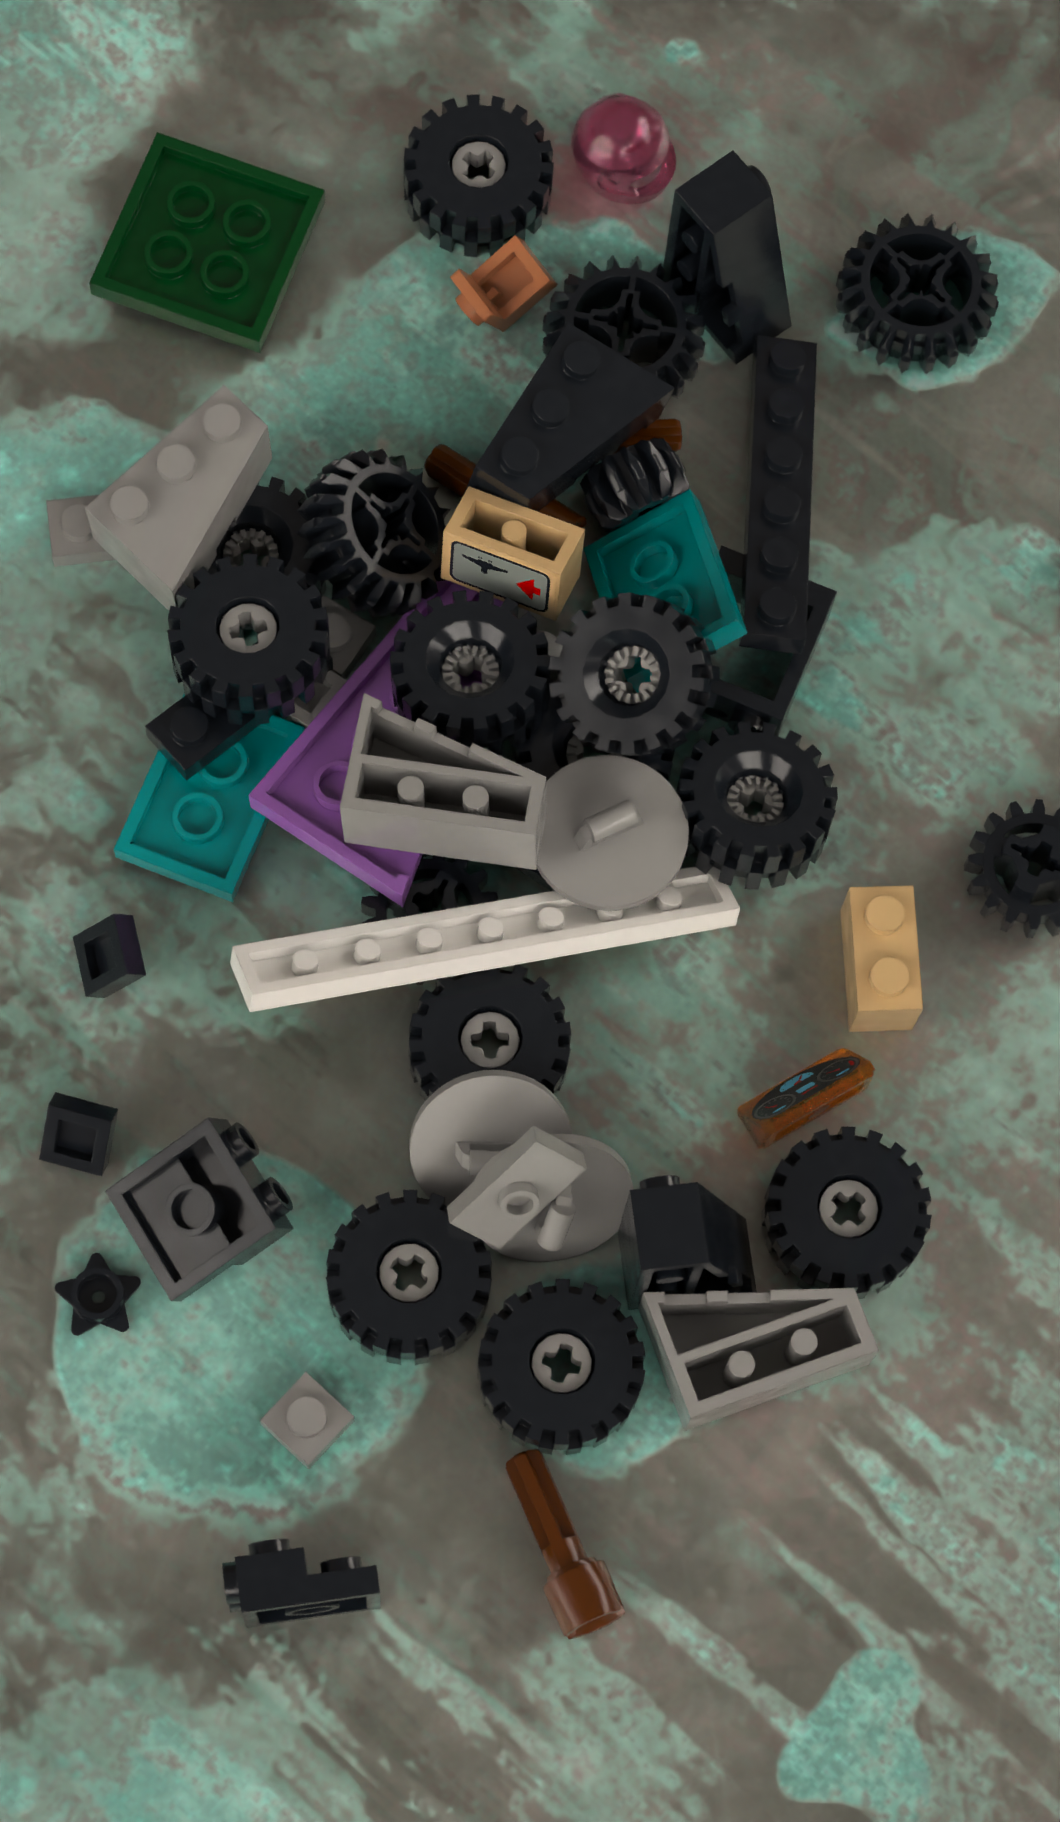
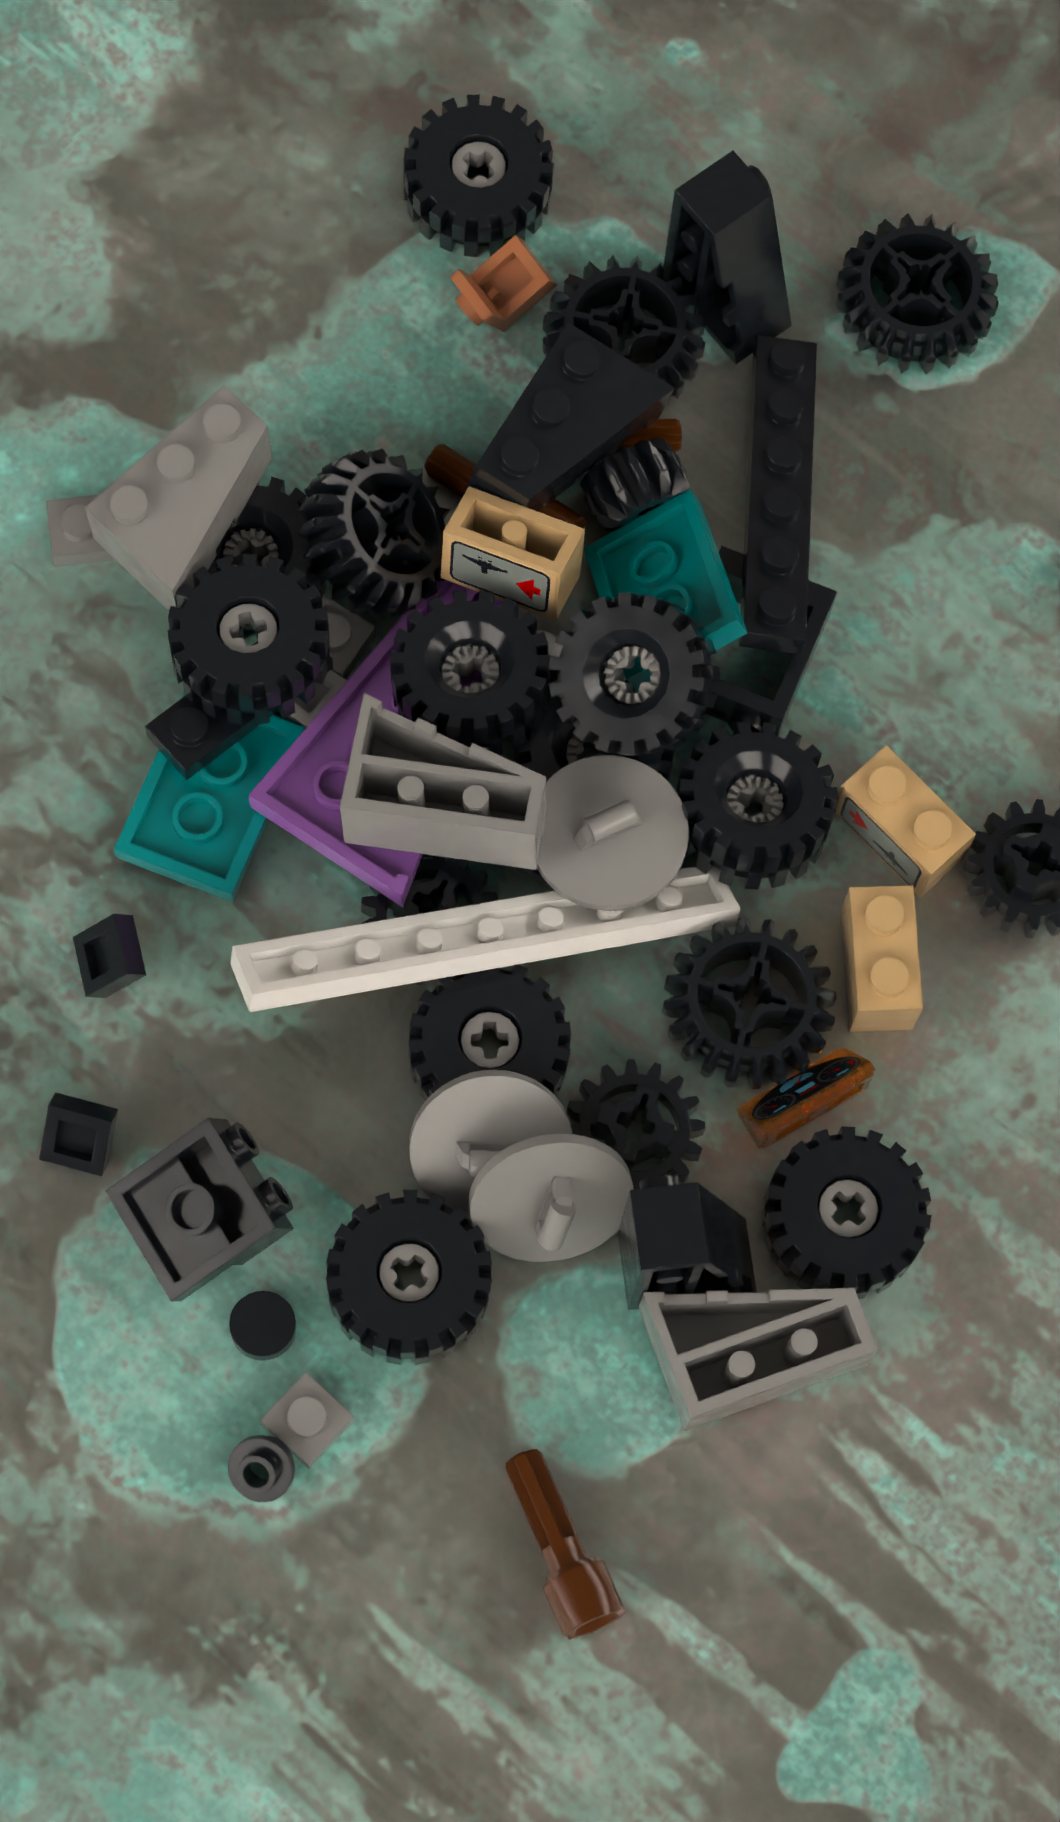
black plate [55,1253,141,1336] -> none
dark green plate [89,132,325,353] -> none
black plate [222,1539,381,1628] -> none
light grey plate [447,1125,587,1249] -> none
black bush [477,1279,646,1455] -> none
clear pink helmet [571,92,676,204] -> none
none -> black plate [228,1435,295,1502]
none -> black tile [229,1291,296,1360]
none -> black gear [566,1059,705,1189]
none -> black gear [662,916,837,1090]
none -> tan brick [834,745,976,898]

